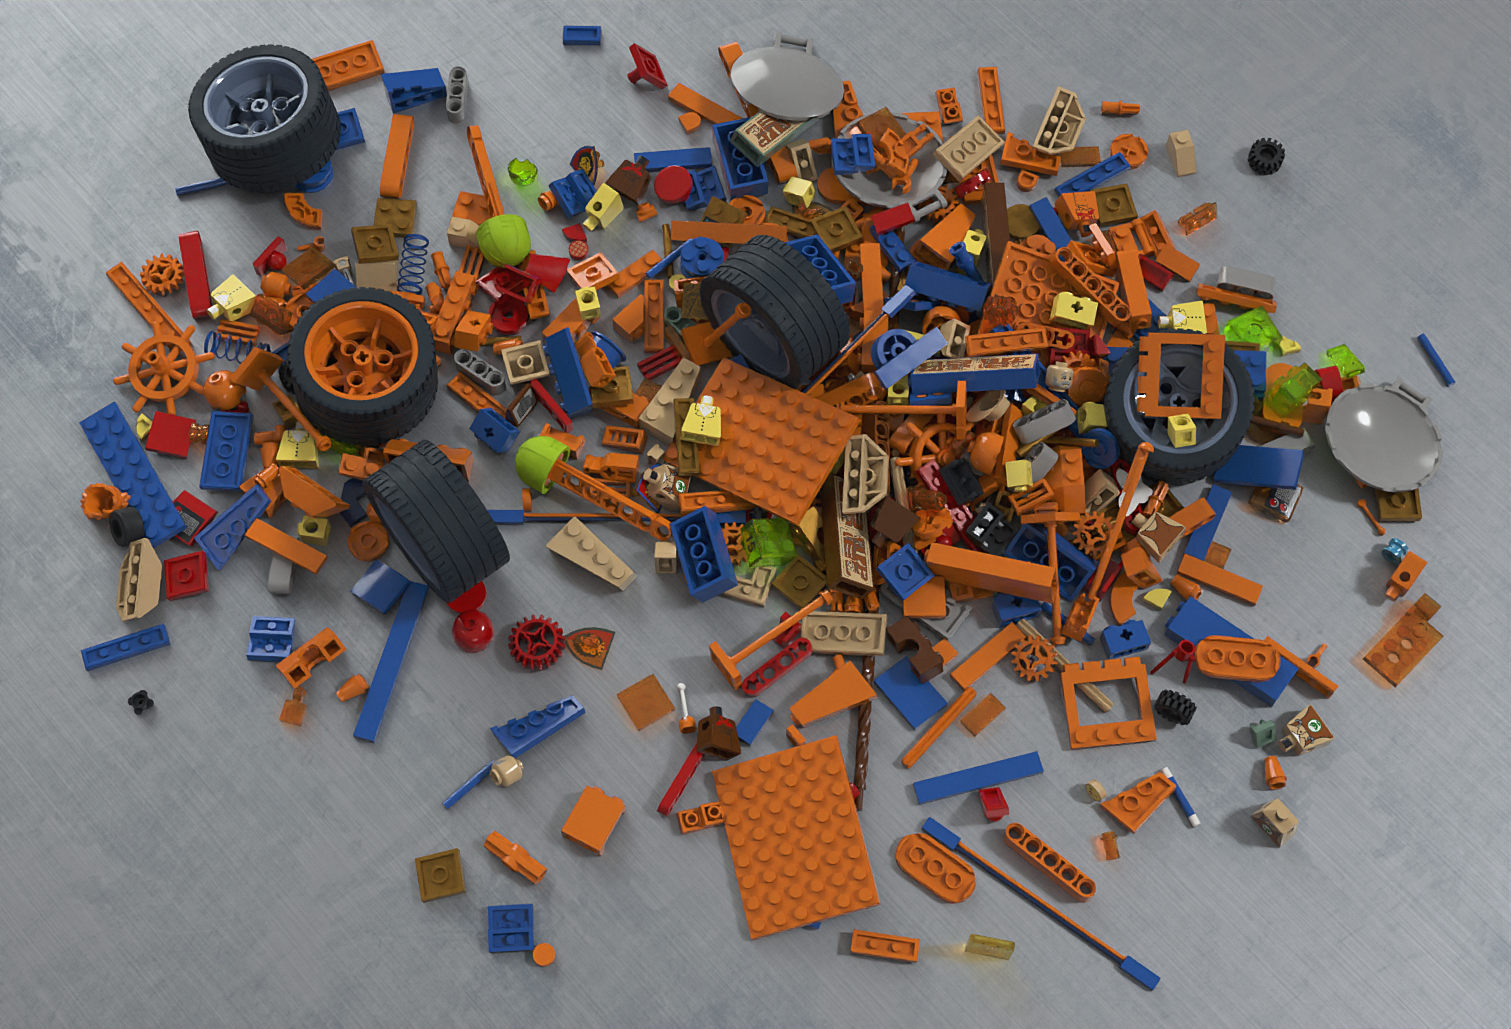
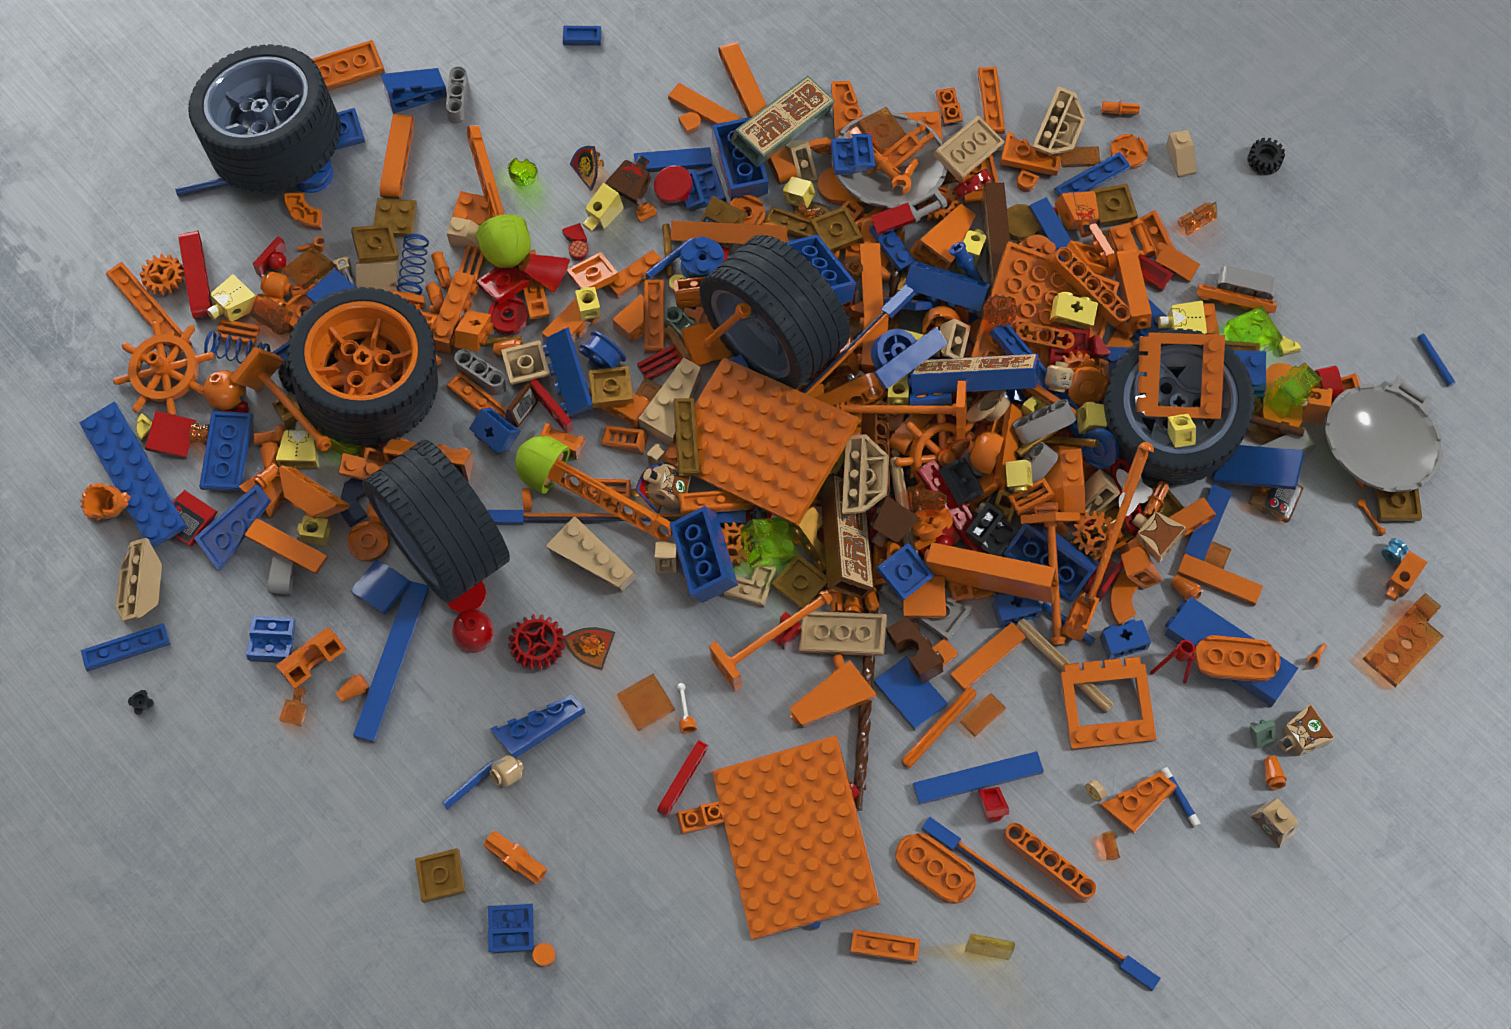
black tyre [109,507,145,547] -> none
red tile [164,550,209,601] -> none
red piece [495,264,542,304] -> none
orange cone [538,190,559,211] -> none
blue slope [548,169,597,219] -> none
orange panel [561,786,626,856] -> none
orange piece [574,332,616,388] -> none
orange piece [583,453,639,482] -> none
red tile [627,43,668,89] -> none
light yellow torso [680,396,721,447] -> none
pearl gold piece [681,282,708,321] -> none
reddish brown torso [696,706,741,761] -> none
light grey dish [730,32,844,121] -> none
blue tile [736,699,774,746] -> none
red beam [742,637,813,697] -> none
orange tile [786,724,806,747] -> none
orange tile [878,128,909,178] -> none
orange tile [965,327,1048,357] -> none
orange gear [1011,635,1058,681] -> none
light yellow tile [1142,589,1172,610] -> none
black tyre [1154,689,1197,725] -> none
orange tile [1264,636,1339,698] -> none
clear neon green plate [1326,344,1365,379] -> none

